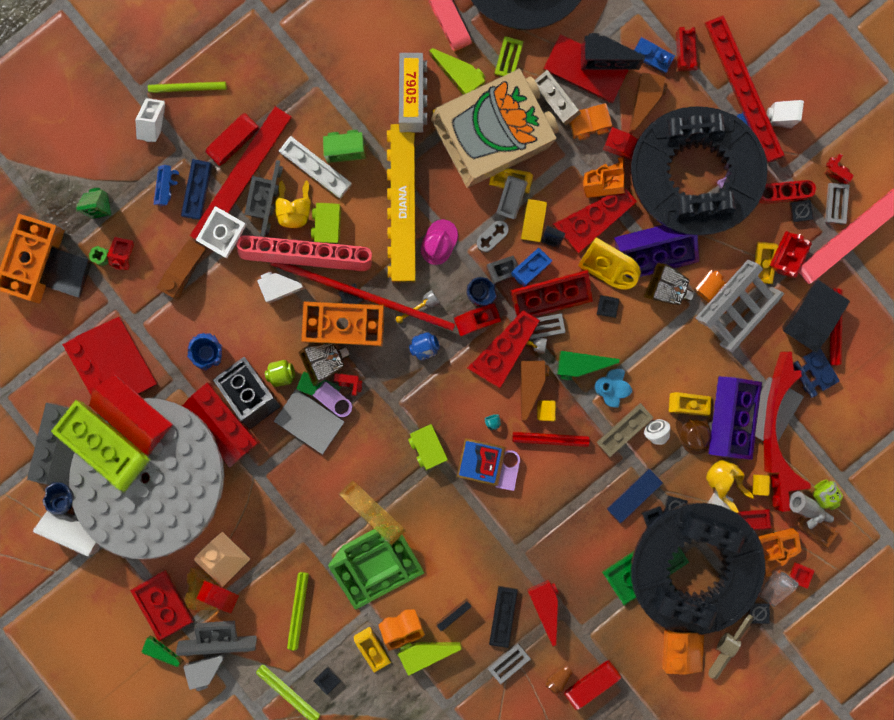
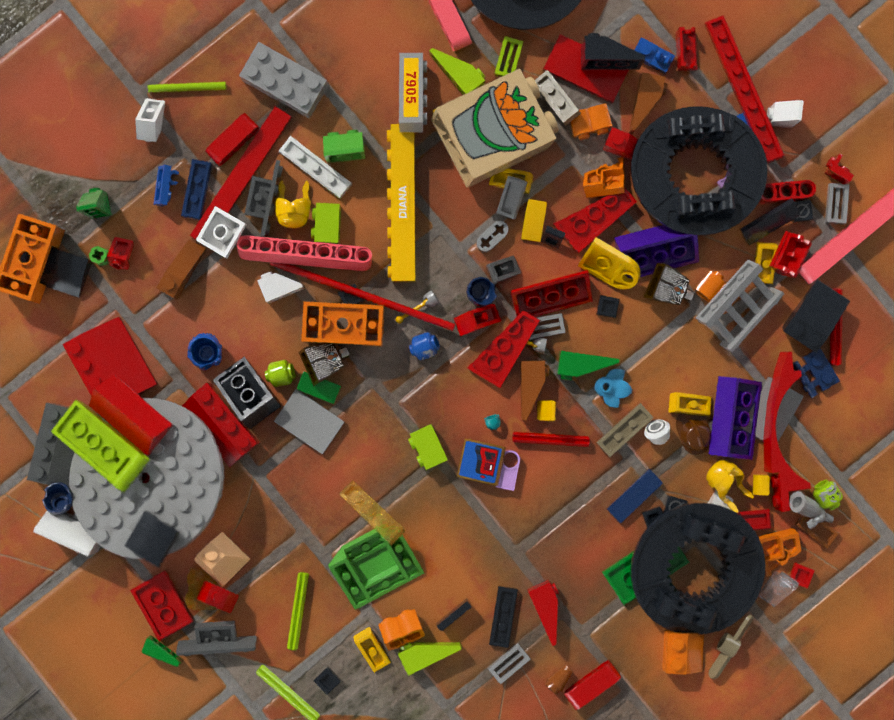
light grey slope [183,653,226,691] -> none
lavender piece [313,381,352,417] -> none
red bracket [334,373,363,396] -> none
dark pink piece [421,219,458,265] -> none
blue plate [511,248,552,287] -> none
black tile [748,603,770,624] -> none
none -> black slope [125,510,180,568]
none -> light grey brick [239,42,329,119]
none -> black tile [740,198,800,246]

